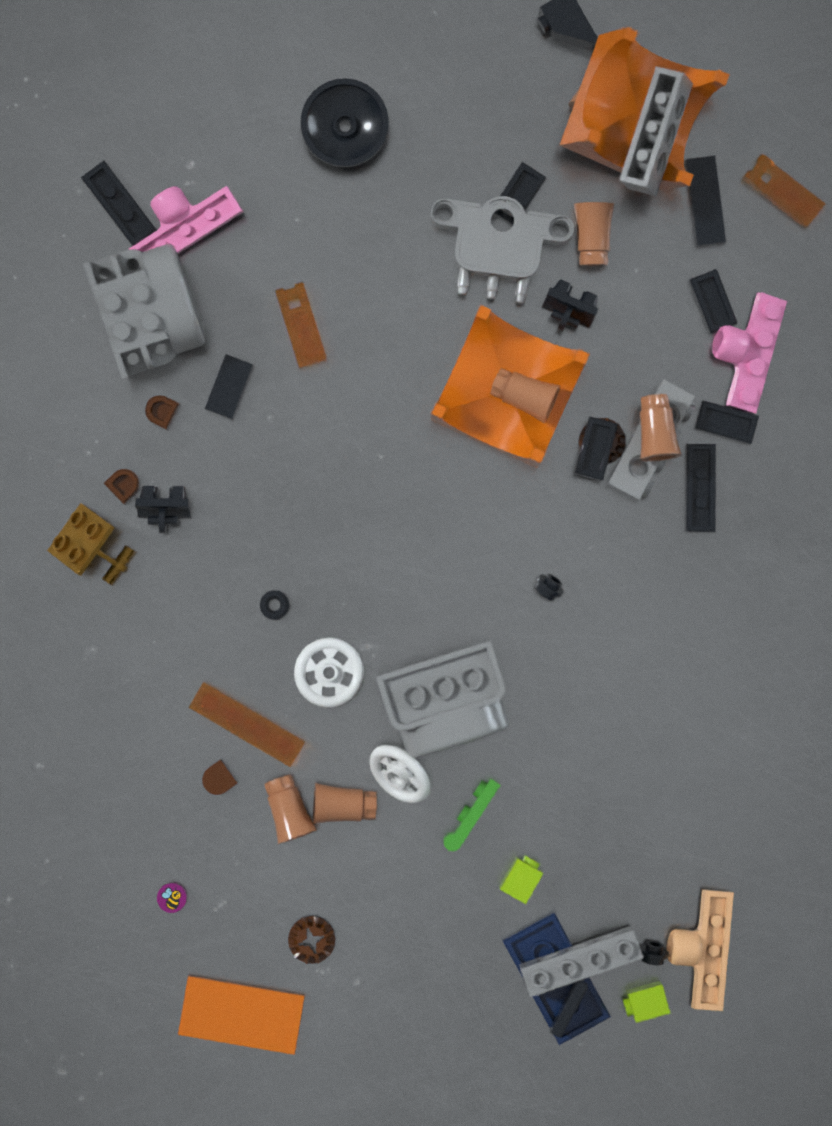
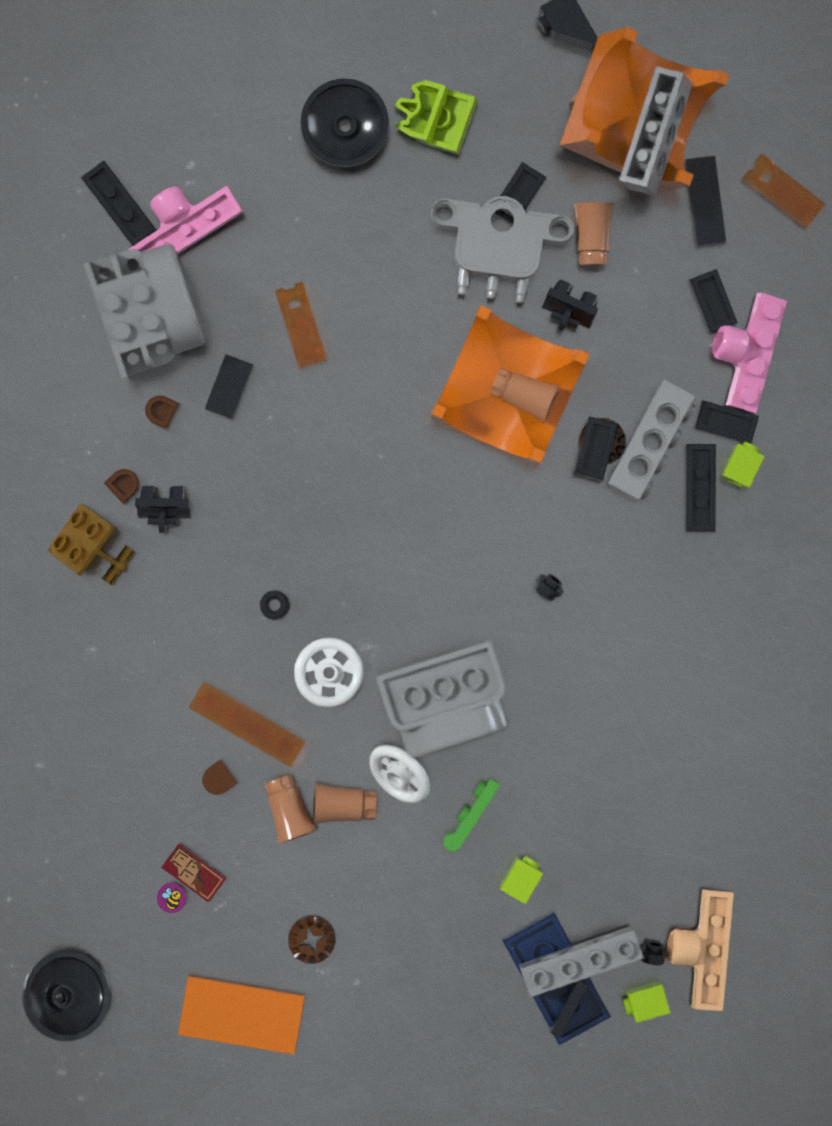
nougat plant [640,394,682,462] -> none
none -> black dish [22,951,109,1042]
none -> tile [161,843,226,903]
none -> lime plate [394,80,478,155]
none -> lime brick [720,442,765,490]

